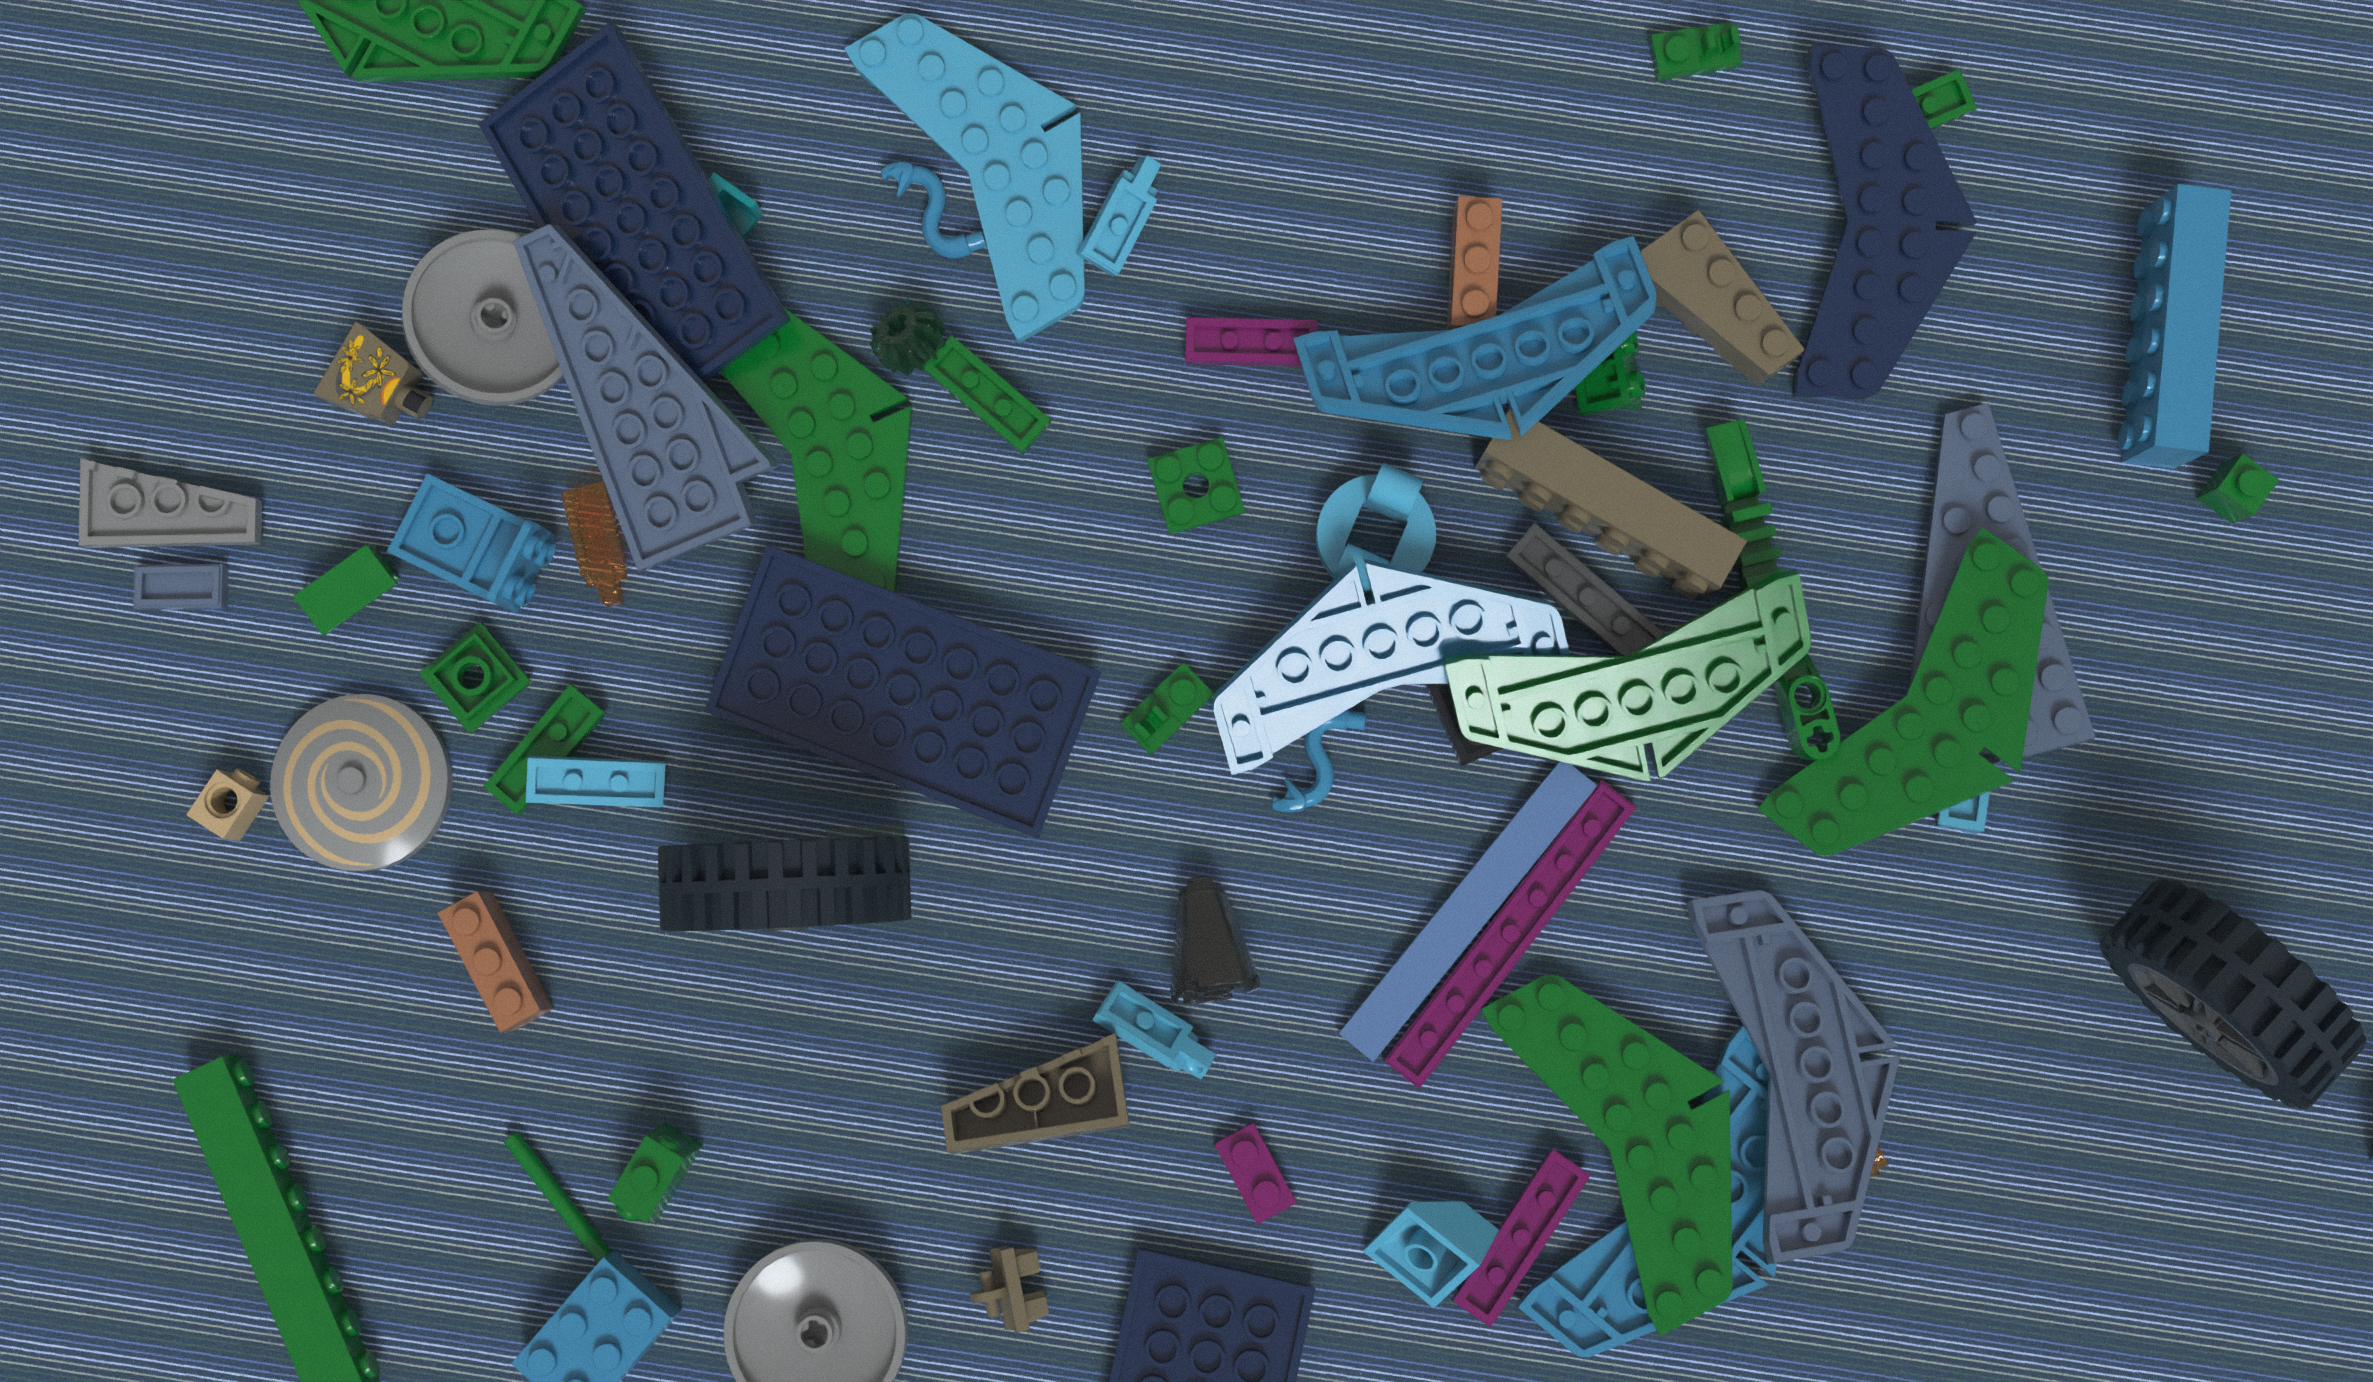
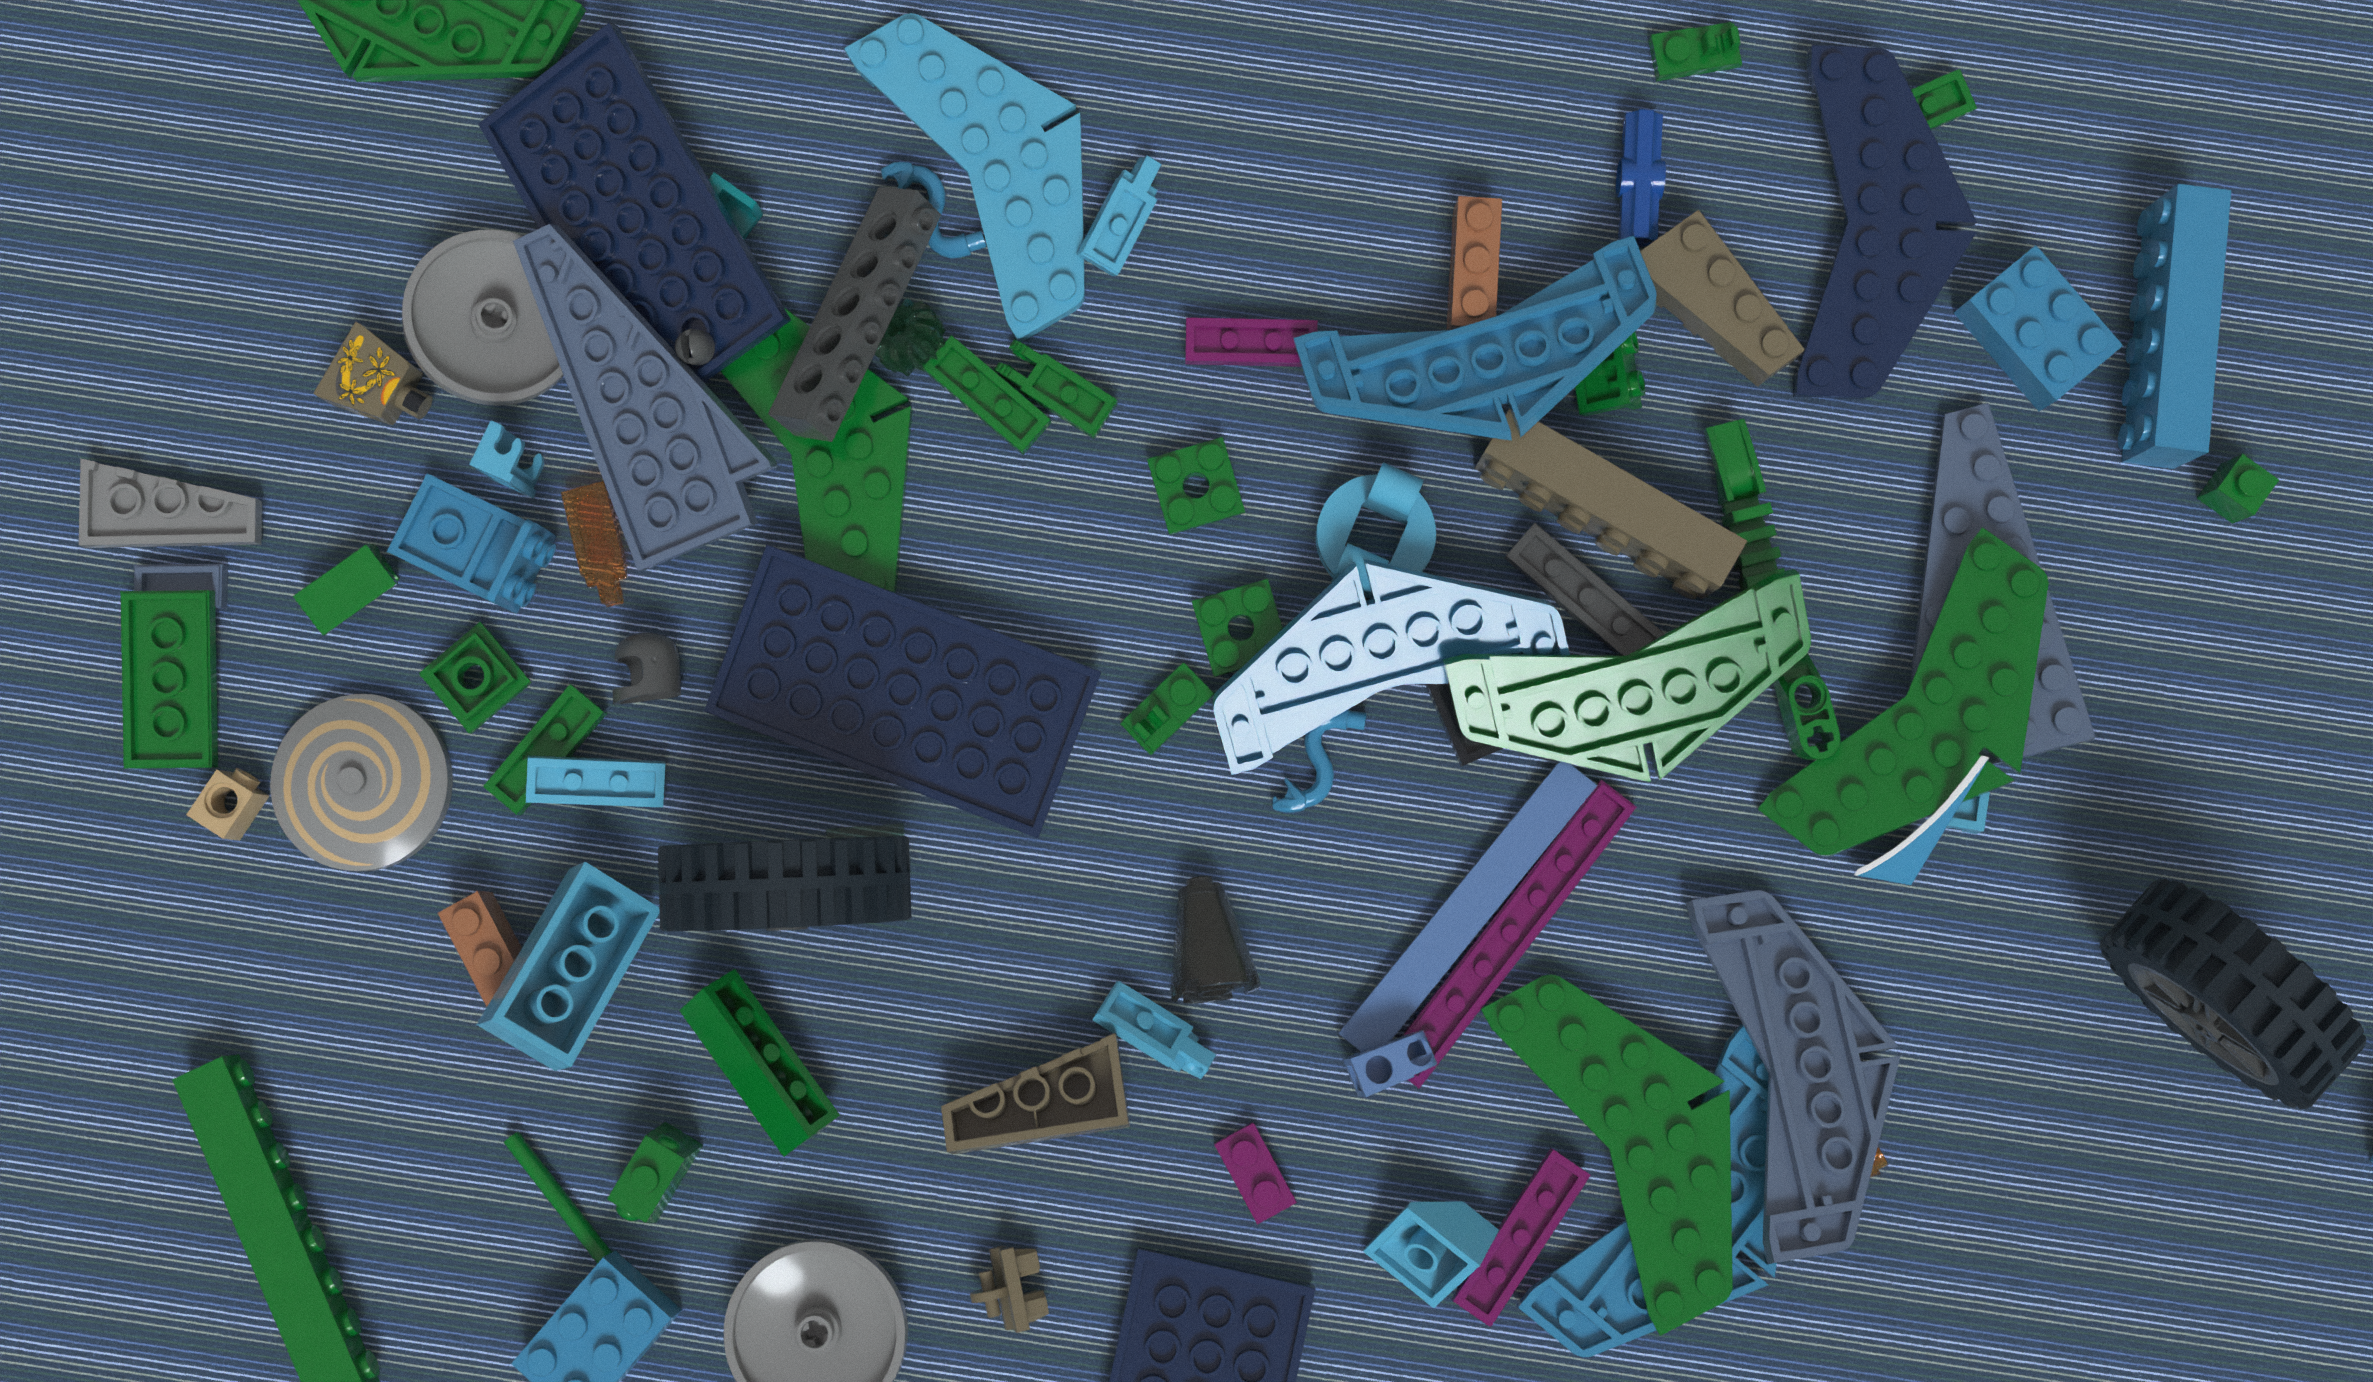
none -> green tile [120,590,218,769]
none -> medium azure hinge [469,420,544,498]
none -> medium azure brick [476,862,660,1071]
none -> dark grey helmet [612,632,681,705]
none -> dark grey hinge [675,329,715,366]
none -> green brick [679,969,840,1157]
none -> dark grey brick [768,187,941,442]
none -> green hinge [993,339,1118,439]
none -> green piece [1192,579,1283,677]
none -> medium blue leg [1343,1030,1437,1097]
none -> blue piece [1615,109,1666,248]
none -> dark azure sticker [1854,756,1989,885]
none -> dark azure brick [1954,245,2123,412]

